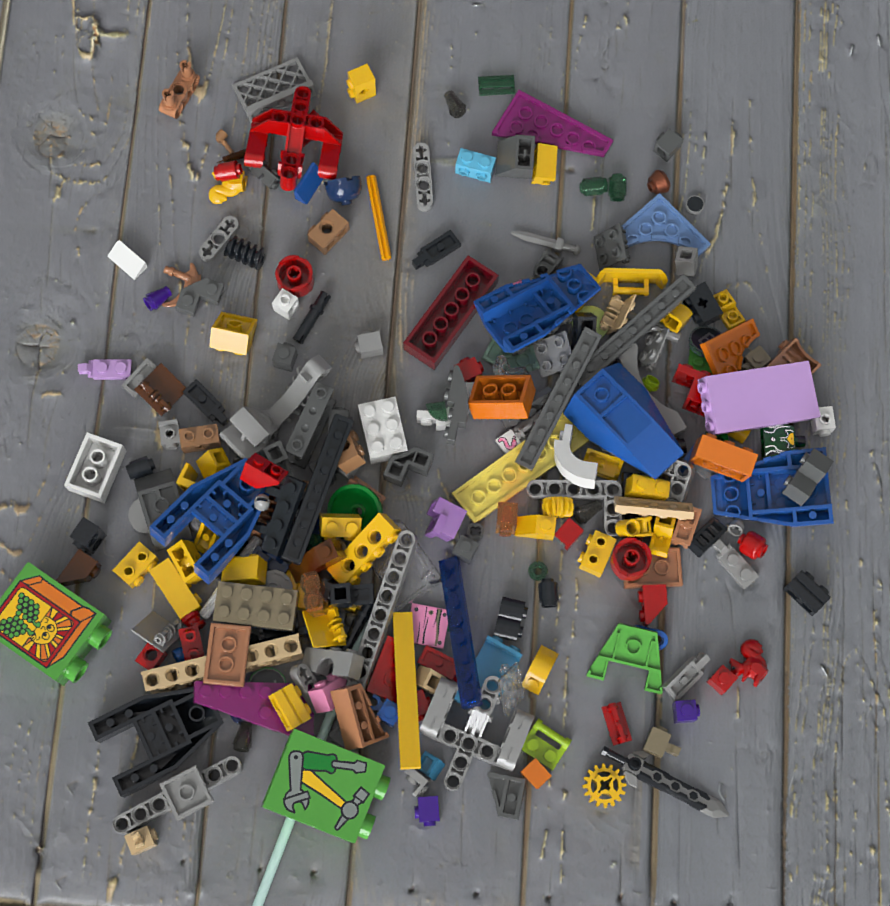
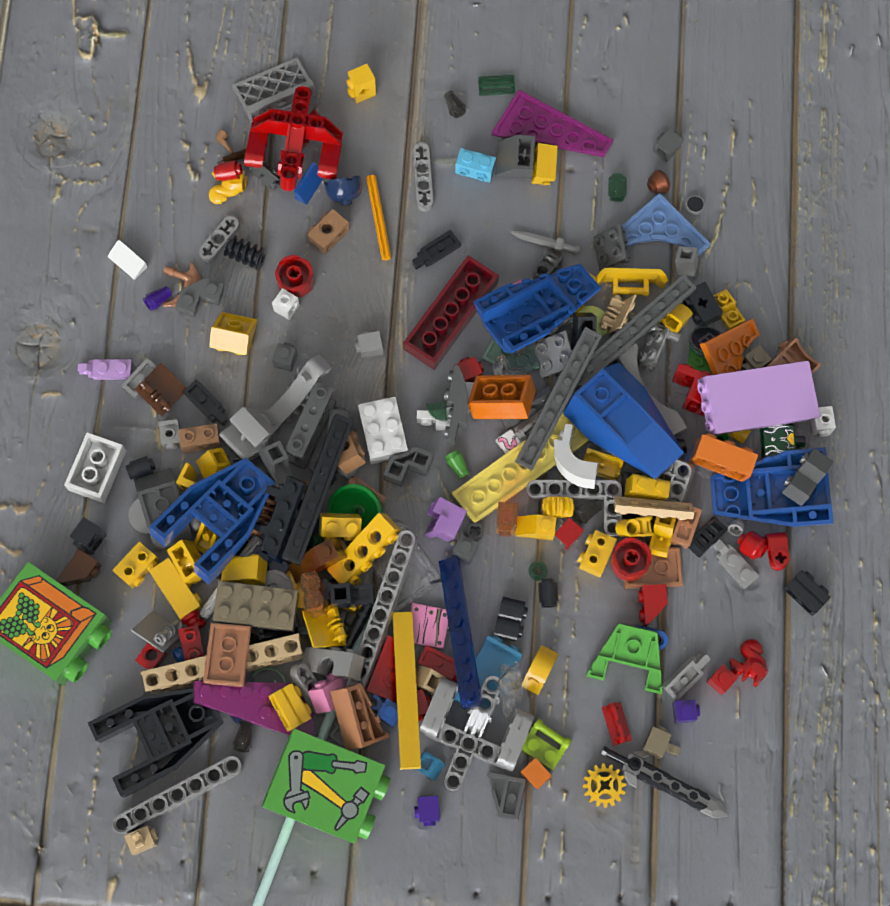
nougat piece [159,60,200,119] -> none
light grey plate [159,765,214,821] -> none
red slope [240,453,288,489] -> none
light grey hinge [254,494,270,511] -> none
black pin [293,291,331,344] -> none
light grey bracket [404,769,429,797] -> none
clear green brick [579,176,608,197] -> none
lime plate [642,375,660,392] -> none
none -> bright green cone [445,449,470,479]
none -> red piece [765,532,790,571]

